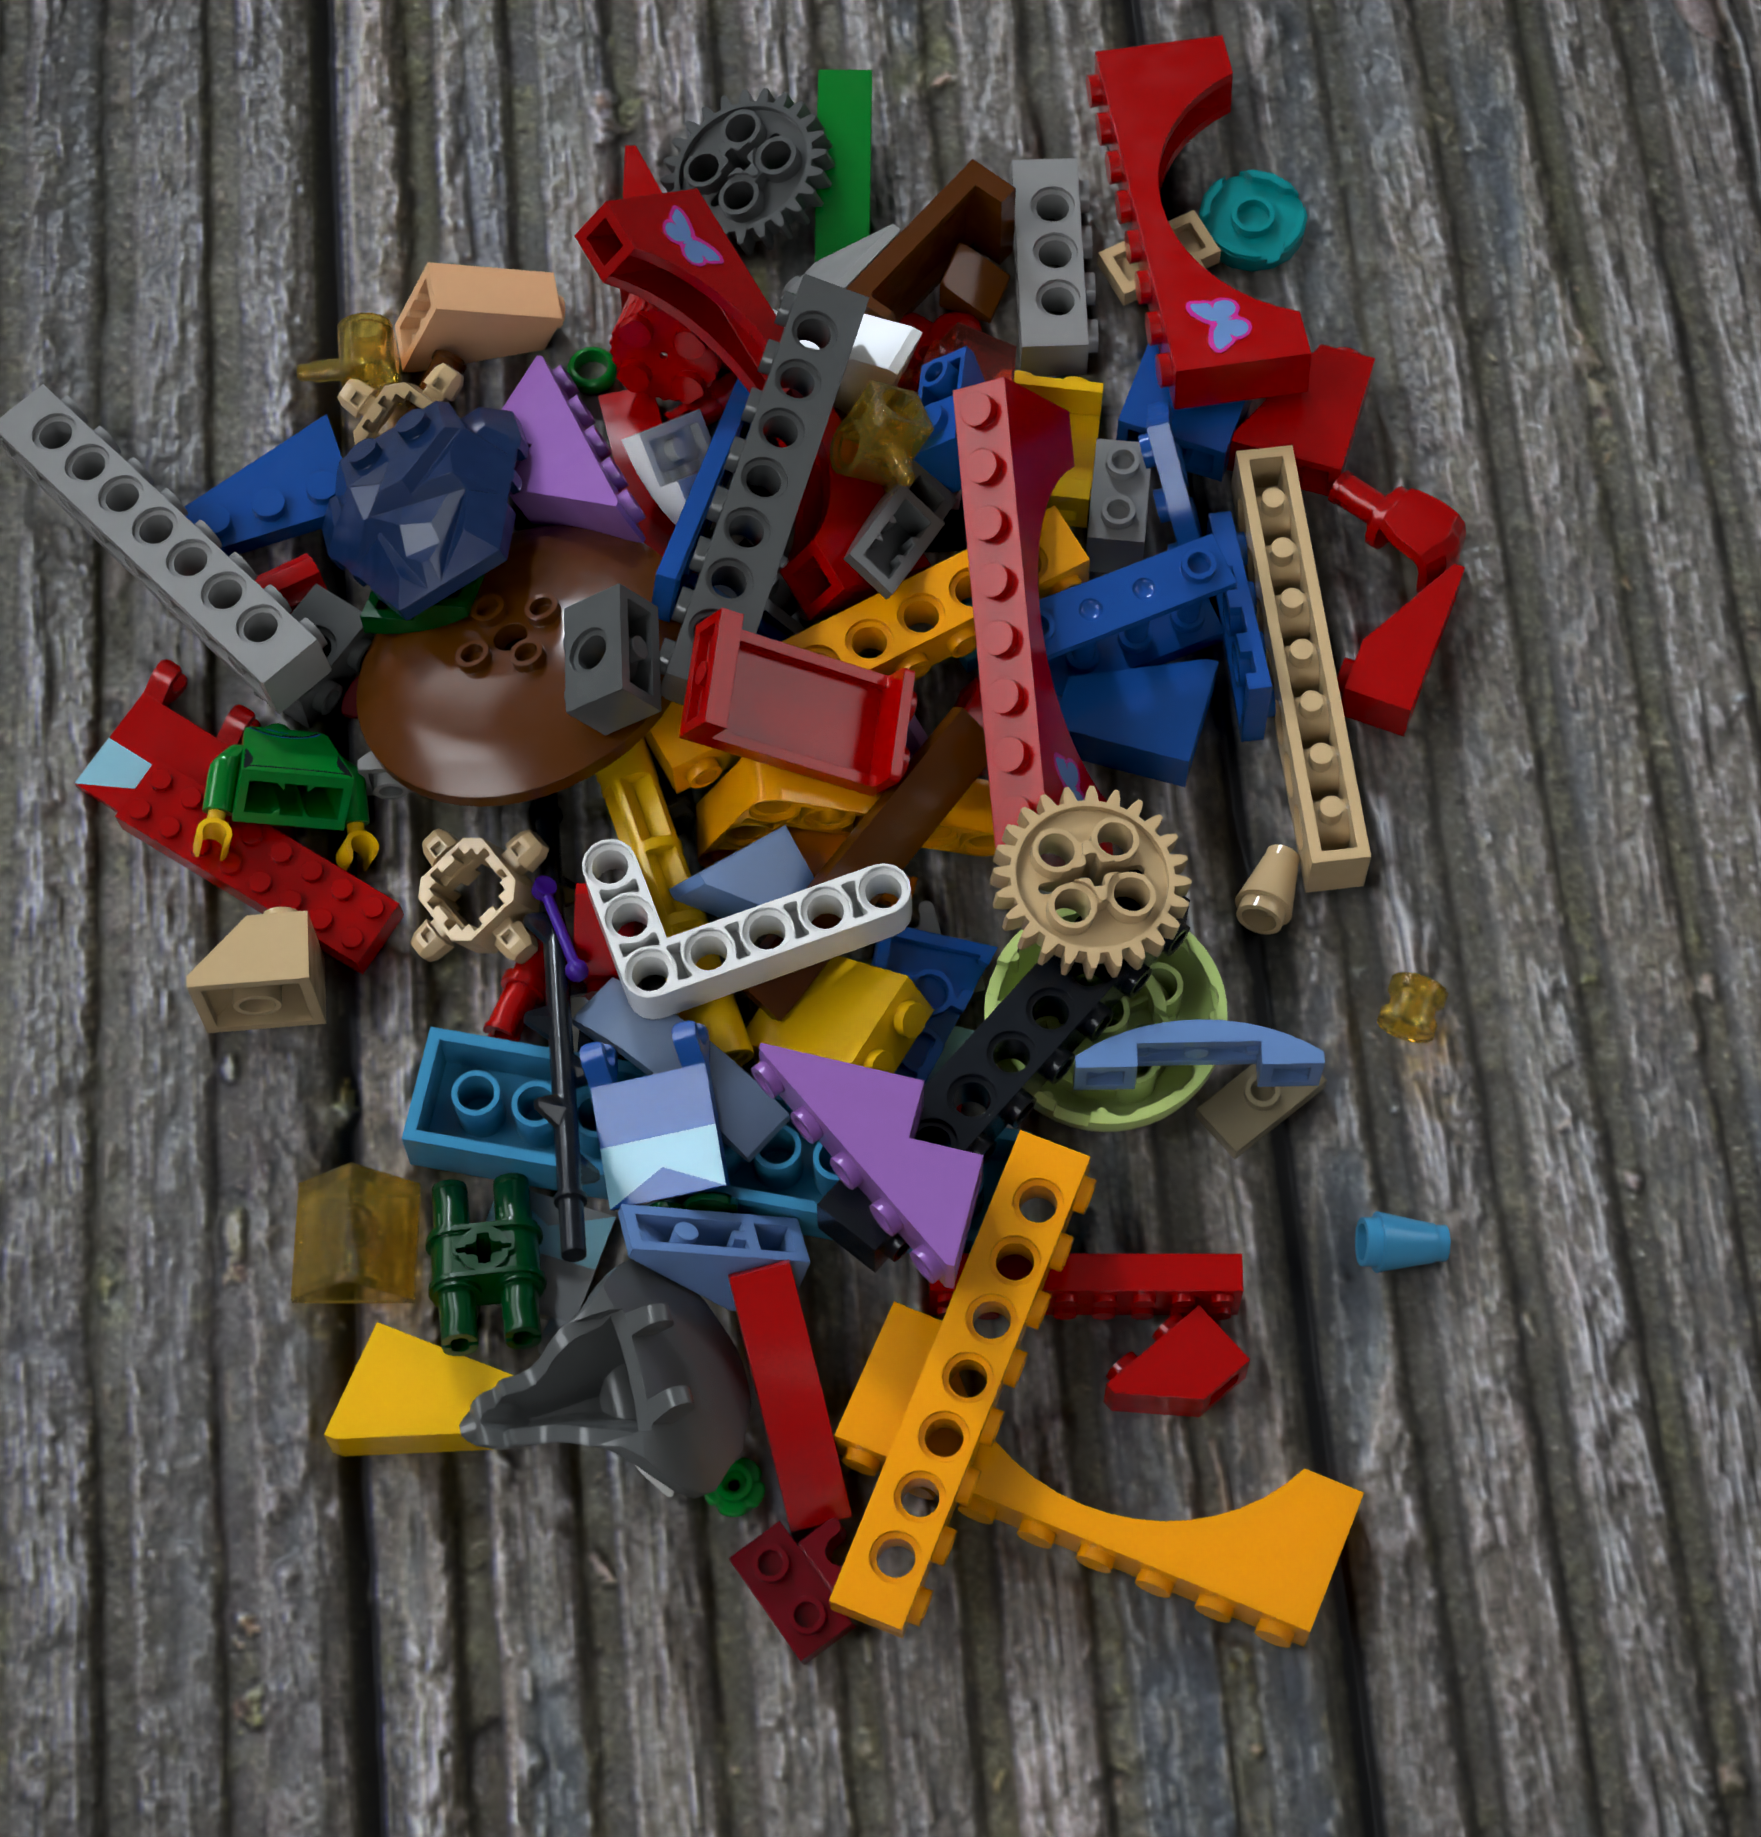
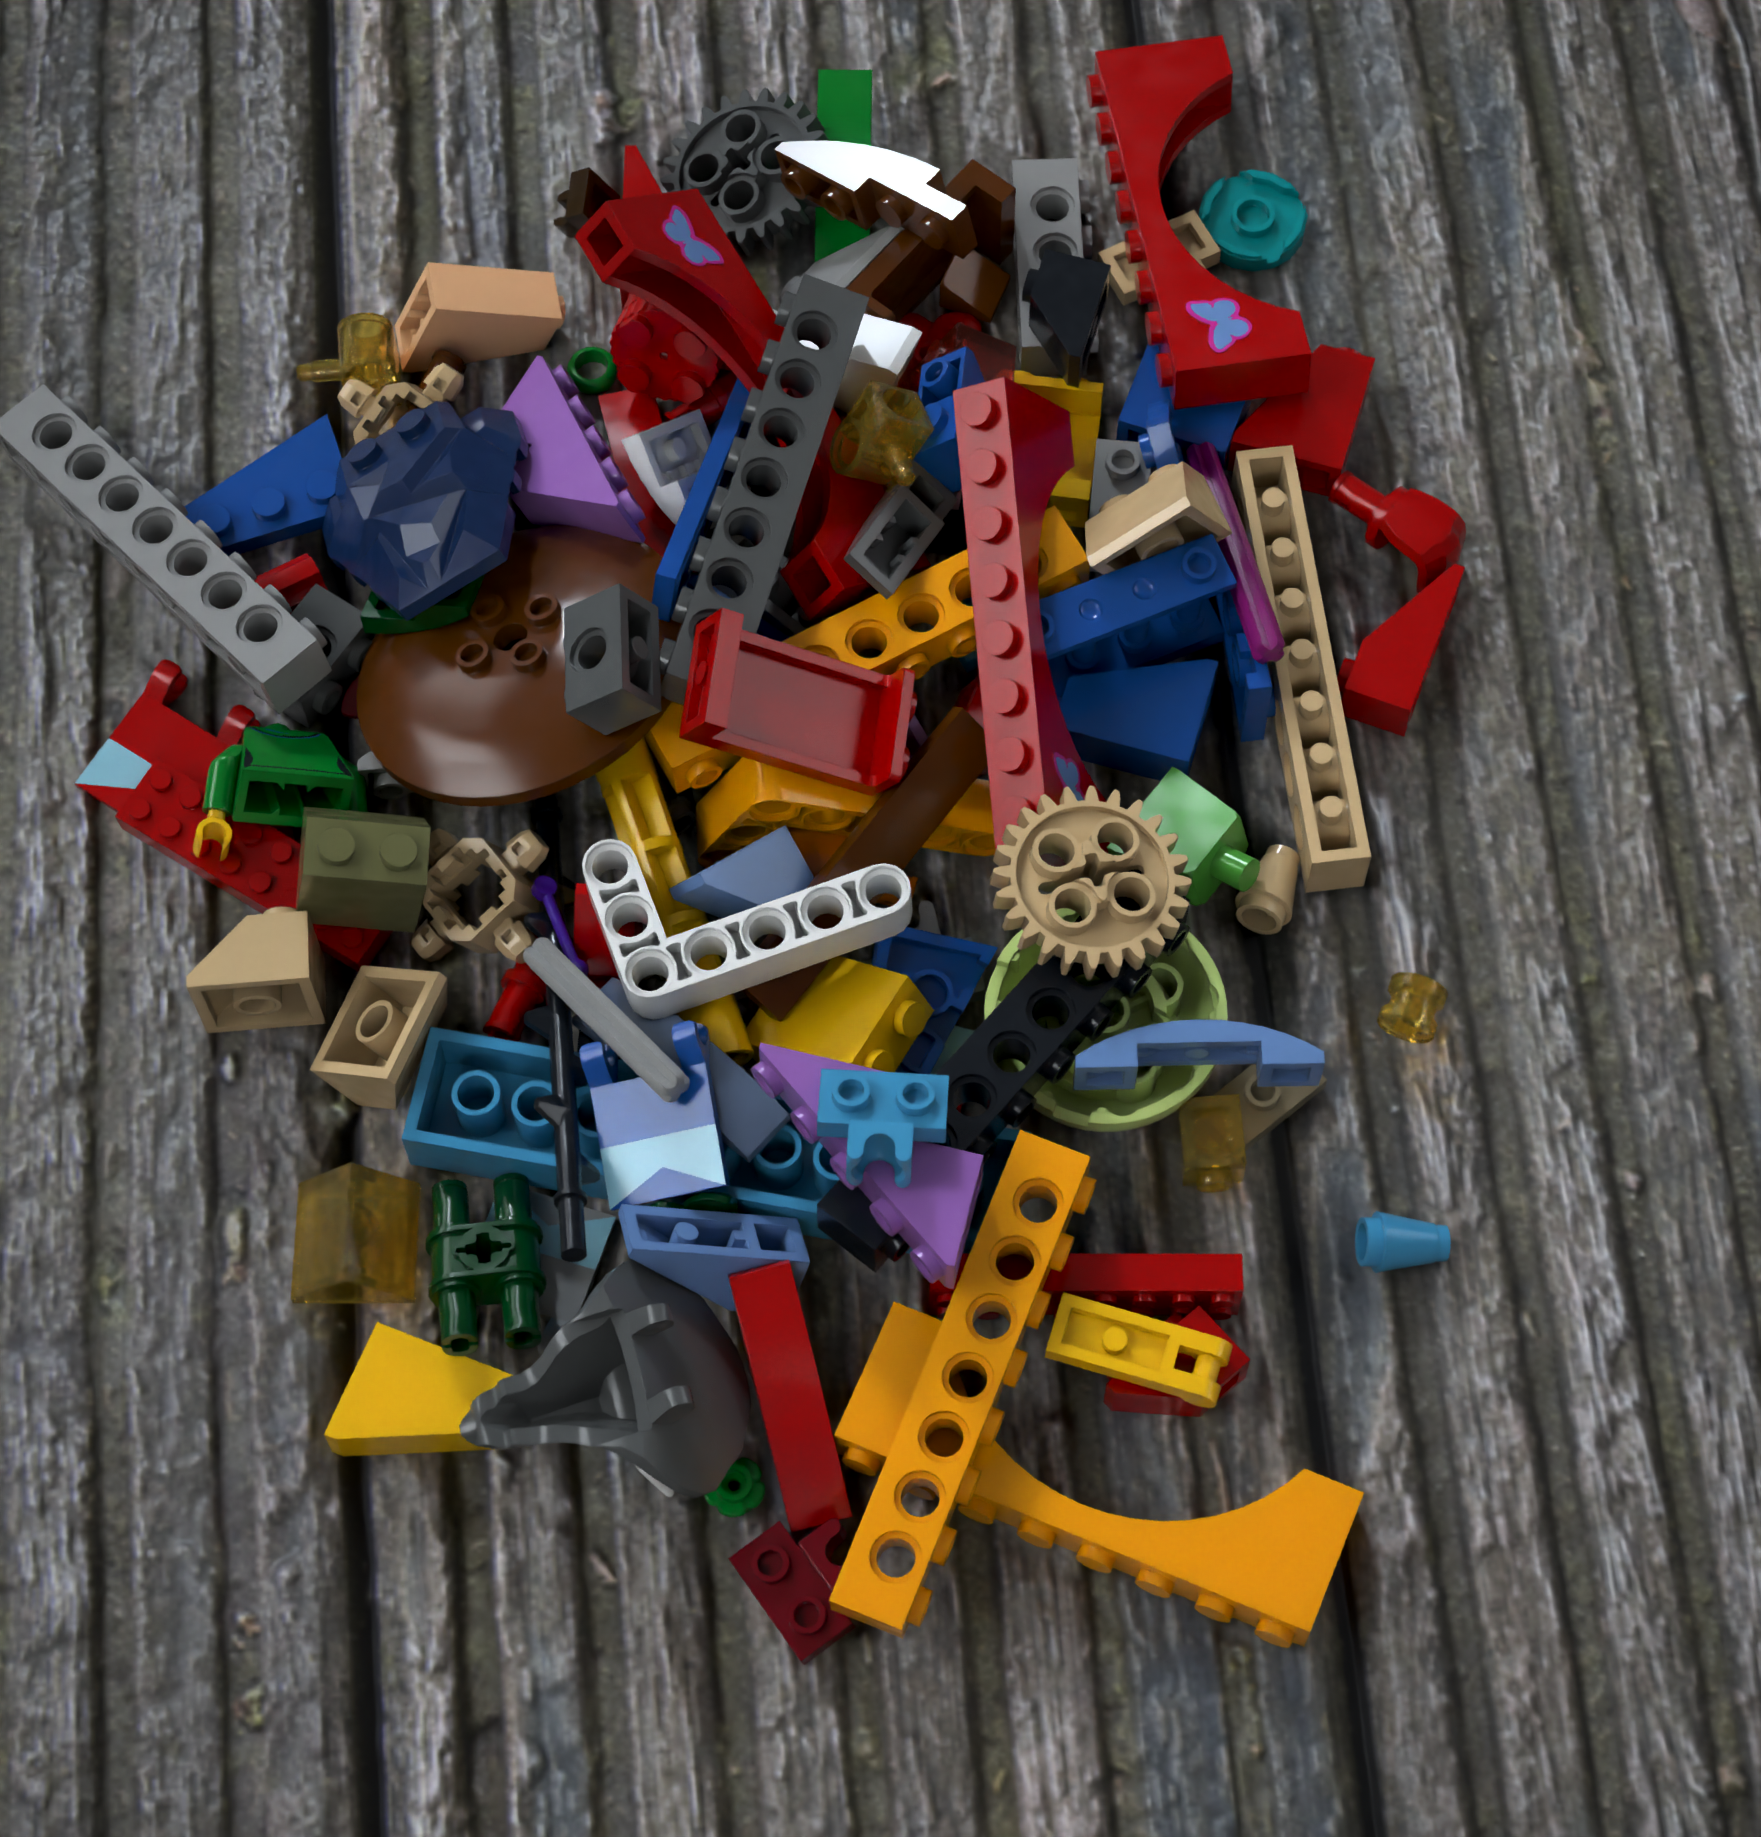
none -> olive slope [296,806,431,933]
none -> tan slope [310,965,447,1110]
none -> light grey axle [523,937,690,1102]
none -> dark brown tile [554,167,620,237]
none -> reddish brown slope [774,140,978,259]
none -> dark azure plate [817,1069,949,1188]
none -> black slope [1022,249,1111,388]
none -> yellow plate [1045,1292,1233,1408]
none -> tan slope [1085,461,1232,575]
none -> bright green torso [1107,766,1260,906]
none -> clear yellow bracket [1177,1094,1247,1193]
none -> magenta axle [1185,441,1285,664]

